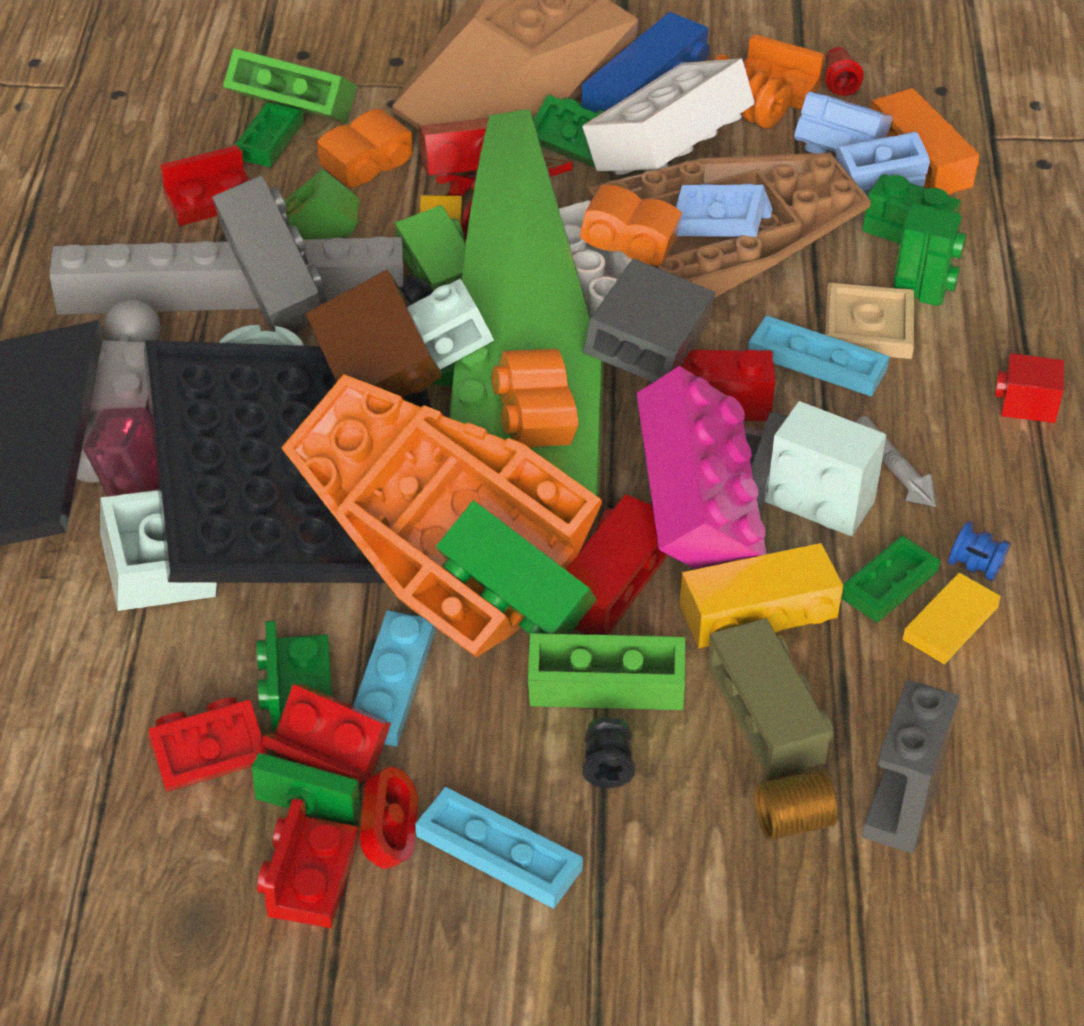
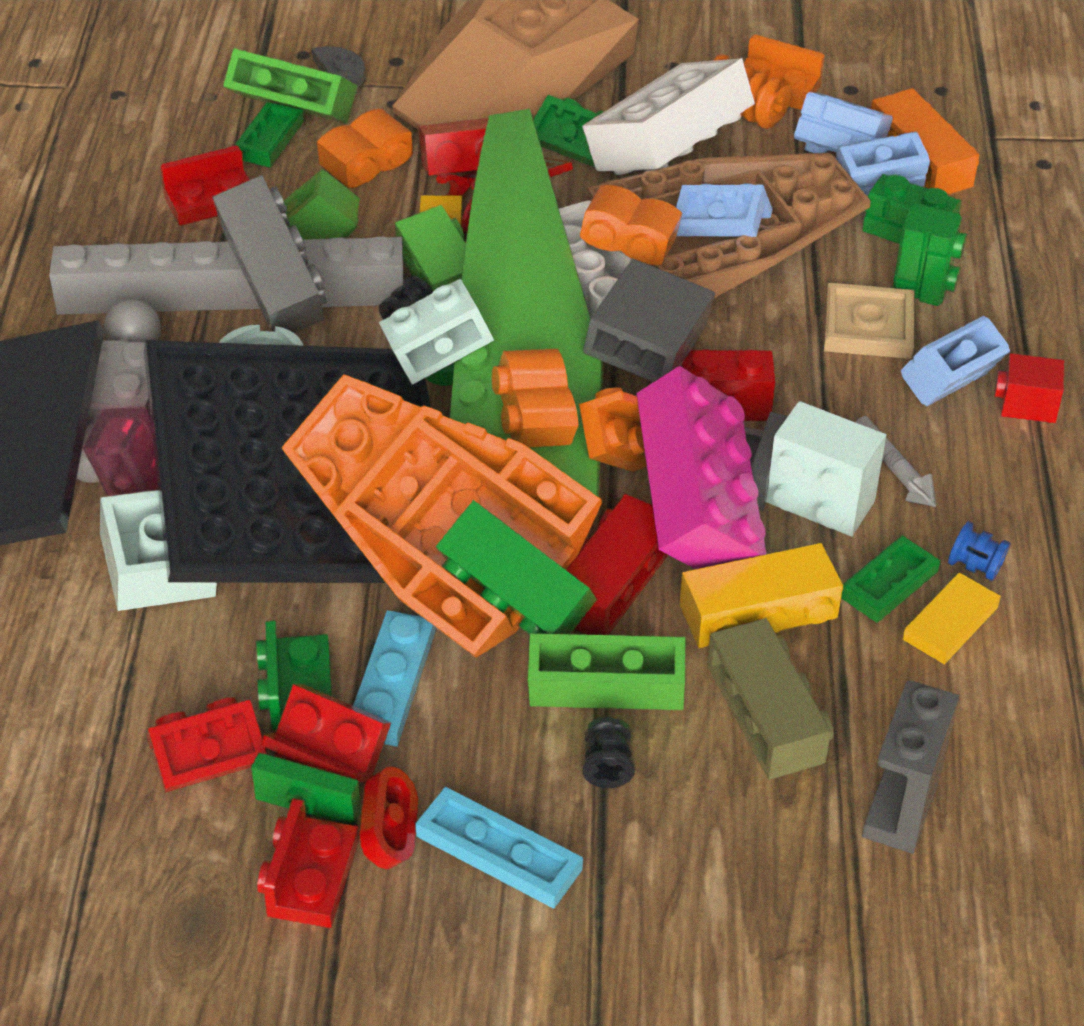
reddish brown panel [305,269,442,398] -> none
blue brick [582,12,709,113] -> none
medium azure plate [748,315,890,397] -> none
pearl gold piece [754,769,839,841] -> none
red cone [825,47,864,96] -> none
none -> dark grey plate [312,46,366,95]
none -> orange bracket [579,388,647,472]
none -> light blue brick [901,316,1010,407]

